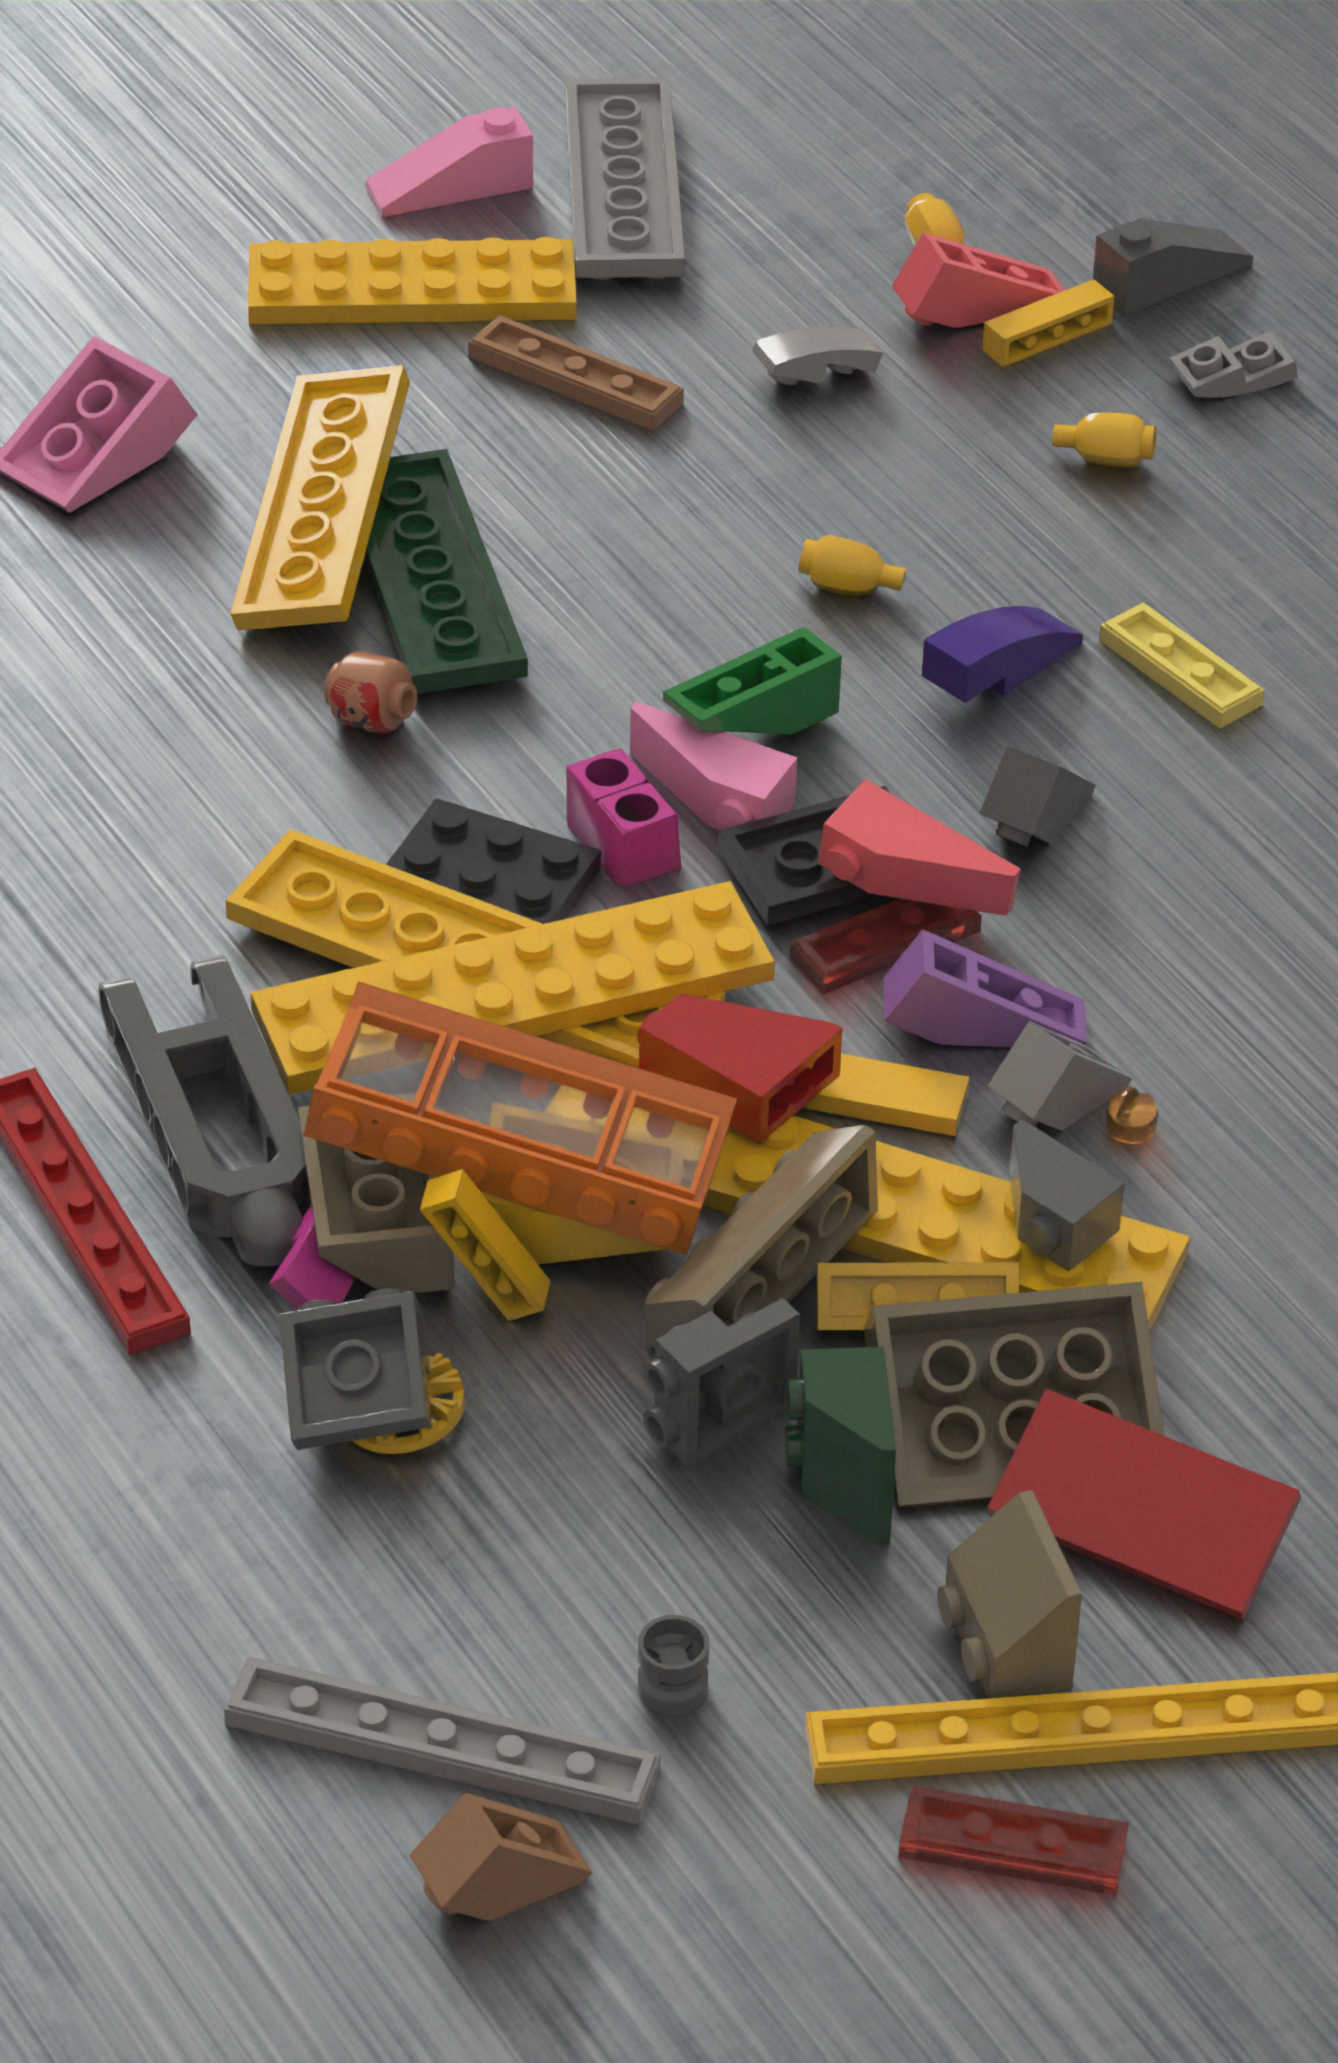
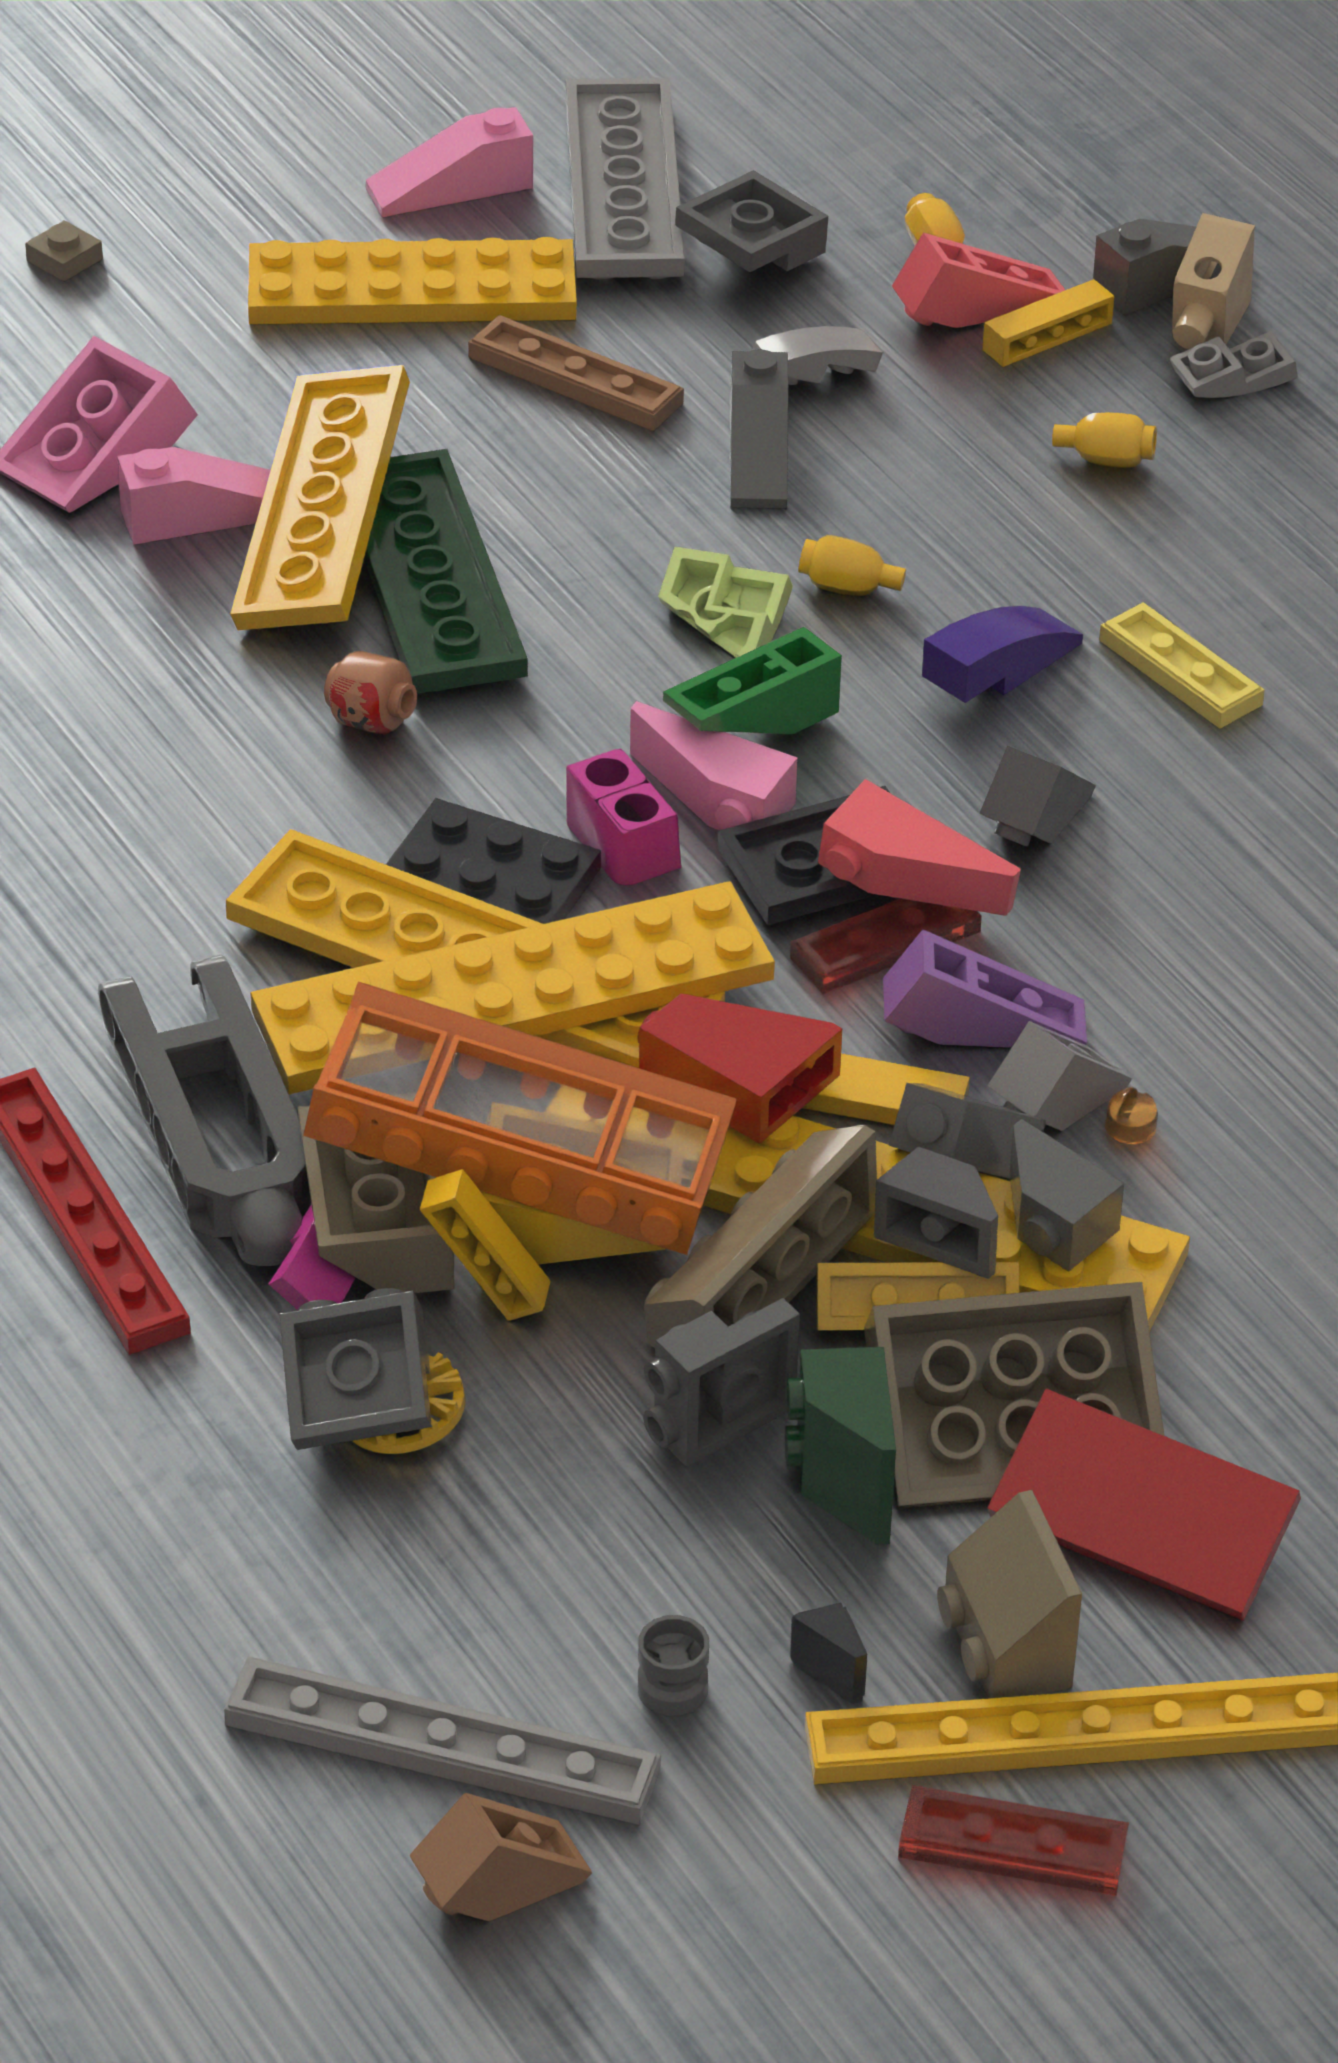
none -> dark tan plate [25,220,103,282]
none -> bright pink slope [117,447,271,545]
none -> yellowish green slope [658,547,793,658]
none -> dark grey plate [675,170,829,272]
none -> dark grey slope [730,349,788,508]
none -> black slope [790,1602,867,1704]
none -> dark grey slope [874,1146,998,1279]
none -> dark grey slope [889,1083,1046,1179]
none -> tan torso [1172,213,1255,349]

